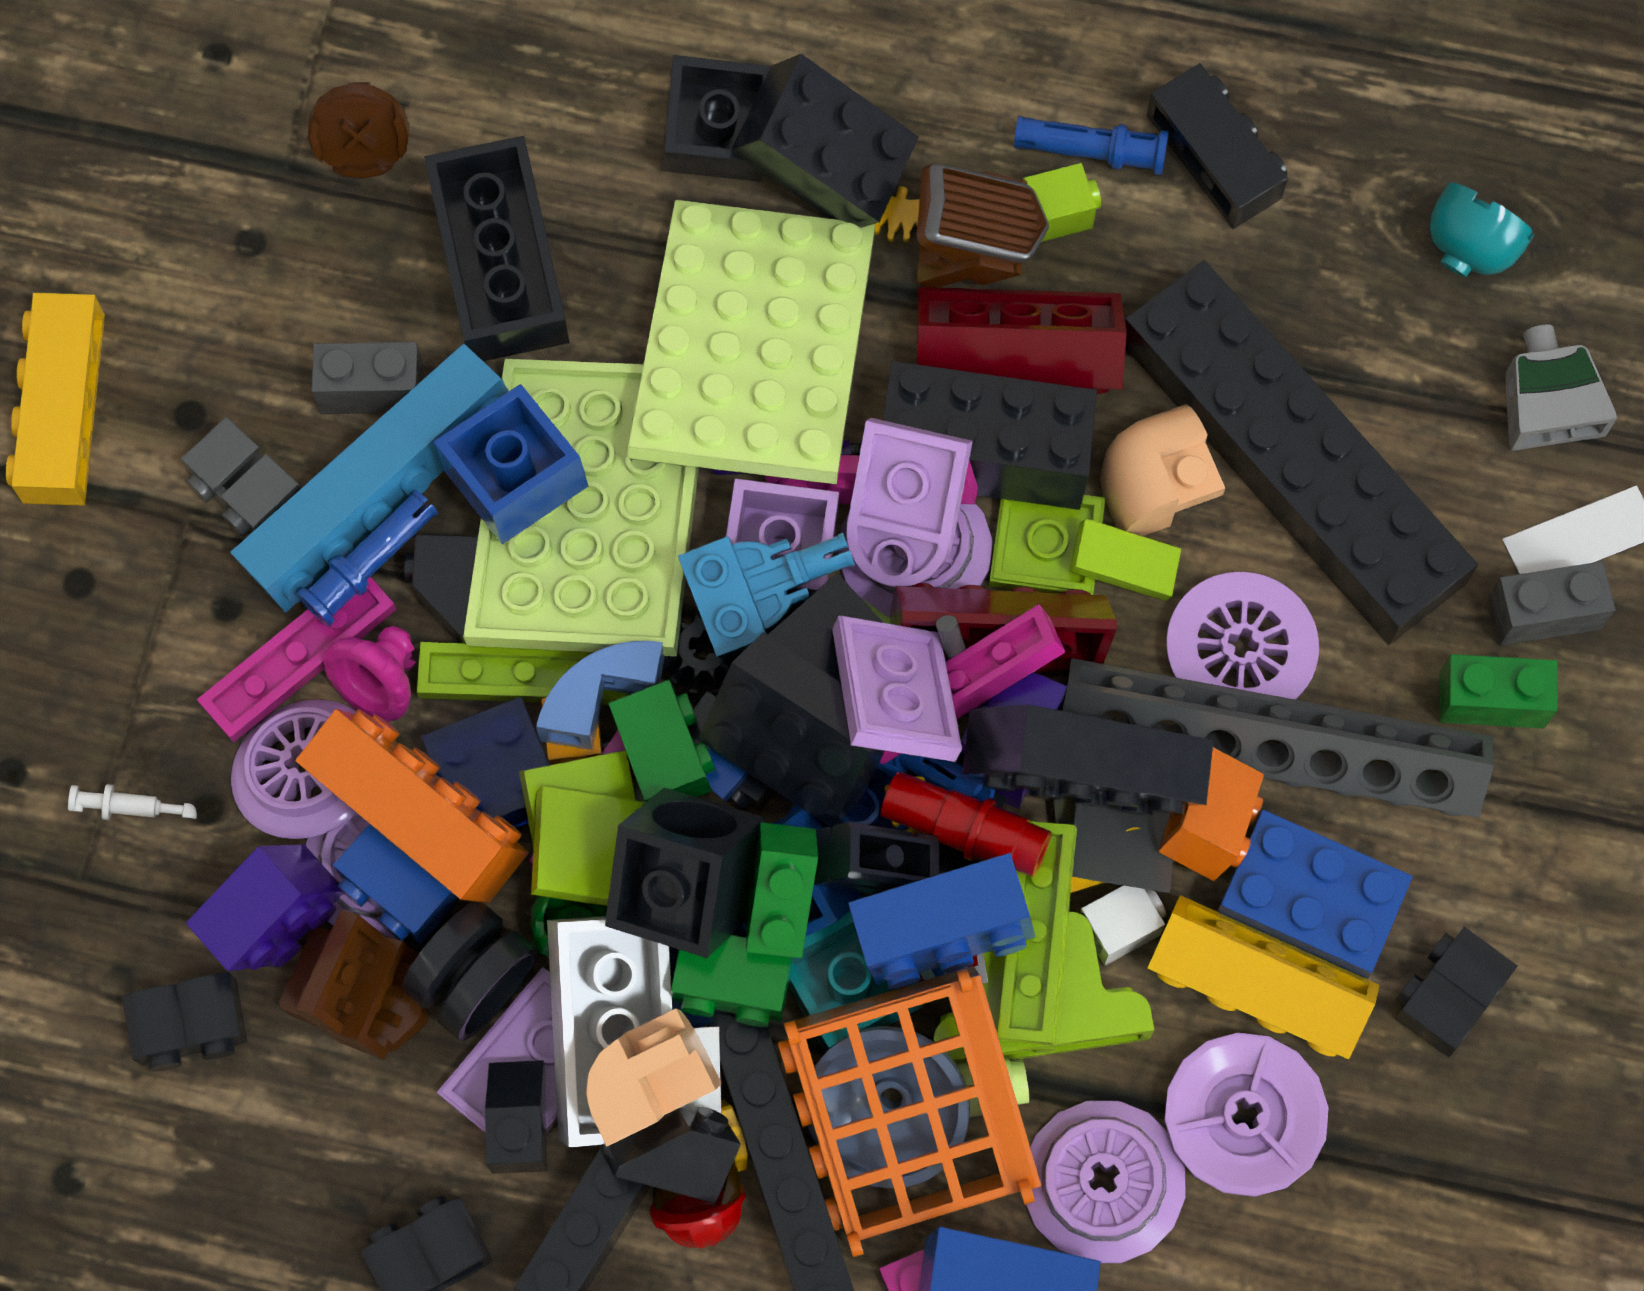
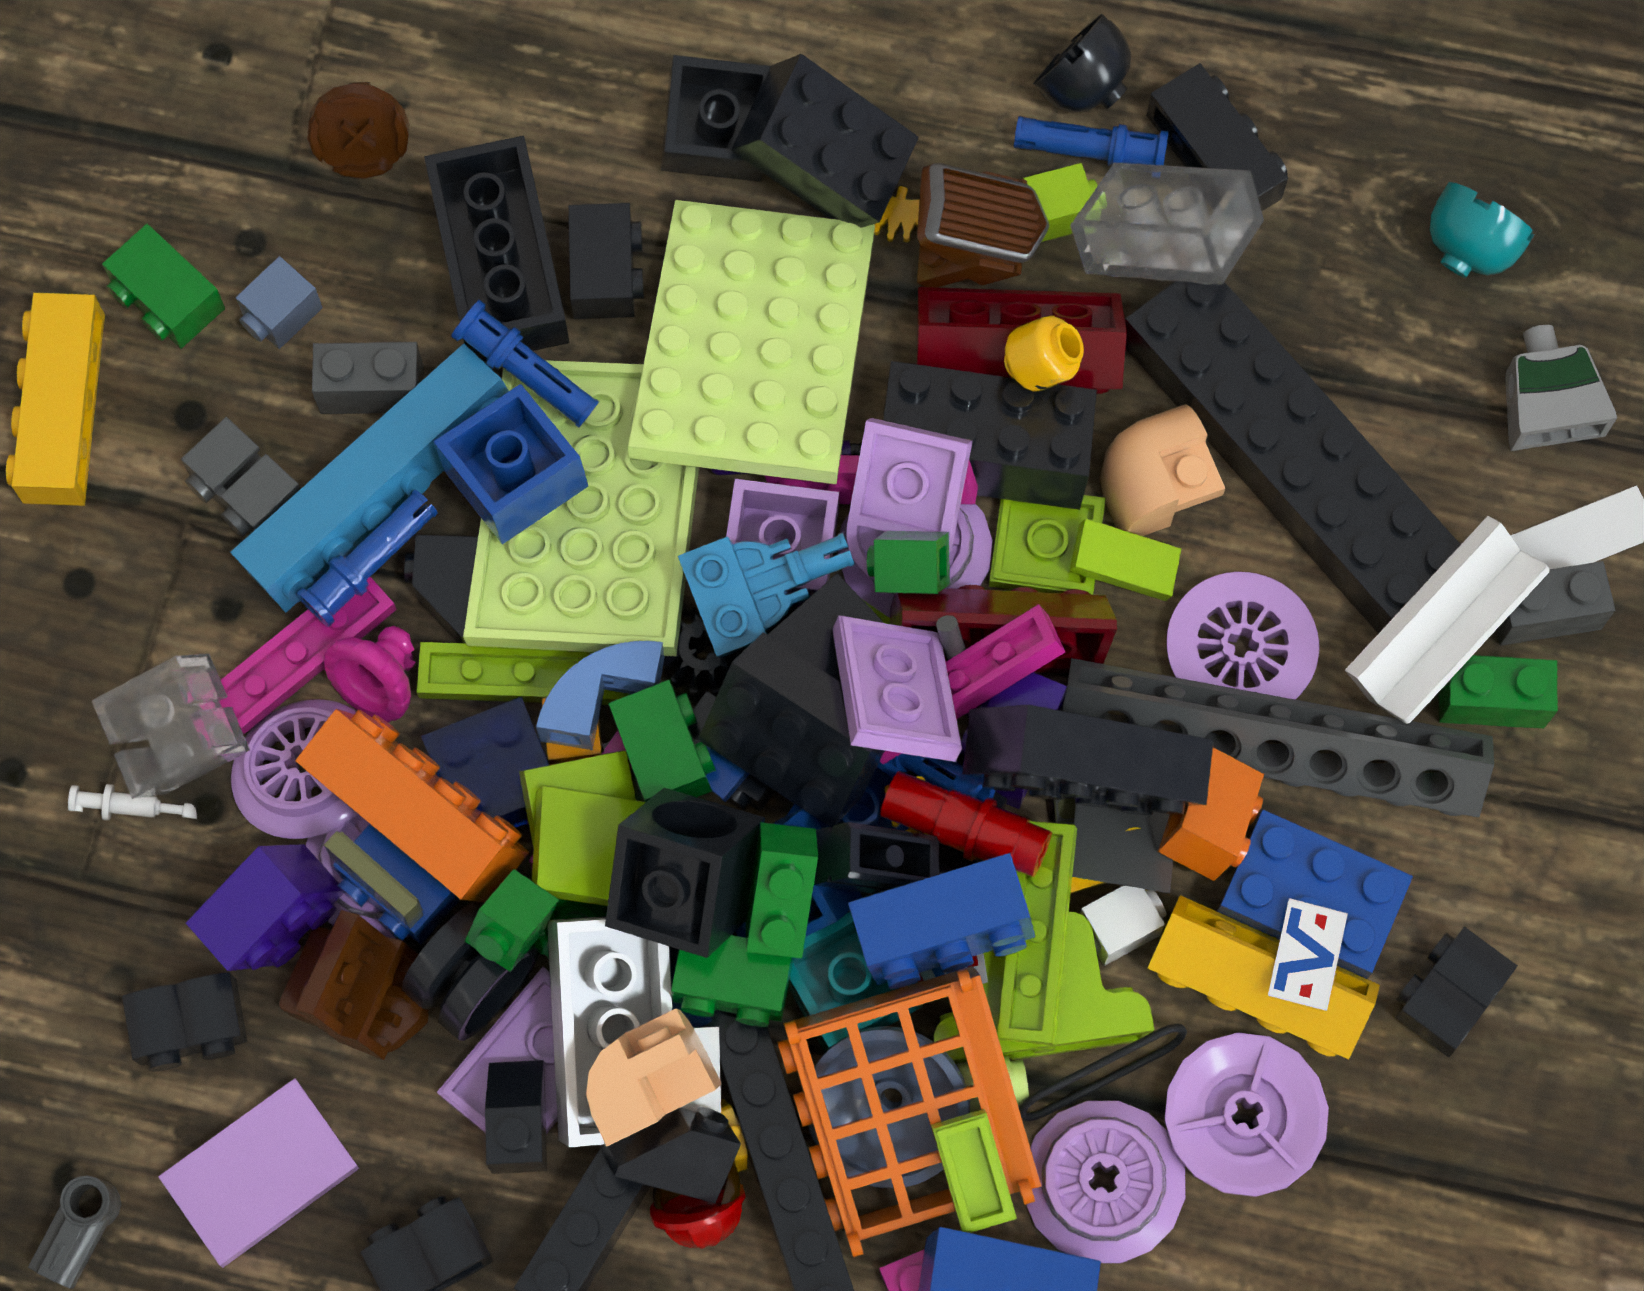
none -> dark grey piece [28,1175,121,1289]
none -> clear piece [92,653,250,799]
none -> green brick [102,224,226,349]
none -> lavender tile [158,1078,359,1268]
none -> sand blue brick [236,256,323,349]
none -> olive tile [324,831,423,929]
none -> blue pin [451,299,600,428]
none -> green brick [465,869,559,972]
none -> black brick [568,203,644,319]
none -> green brick [867,531,950,594]
none -> lime tile [931,1109,1017,1233]
none -> yellow head [1004,316,1084,392]
none -> black piece [1019,1024,1187,1121]
none -> black cylinder [1033,14,1131,113]
none -> clear brick [1070,163,1264,285]
none -> white sticker [1268,898,1348,1011]
none -> white panel [1345,516,1550,724]

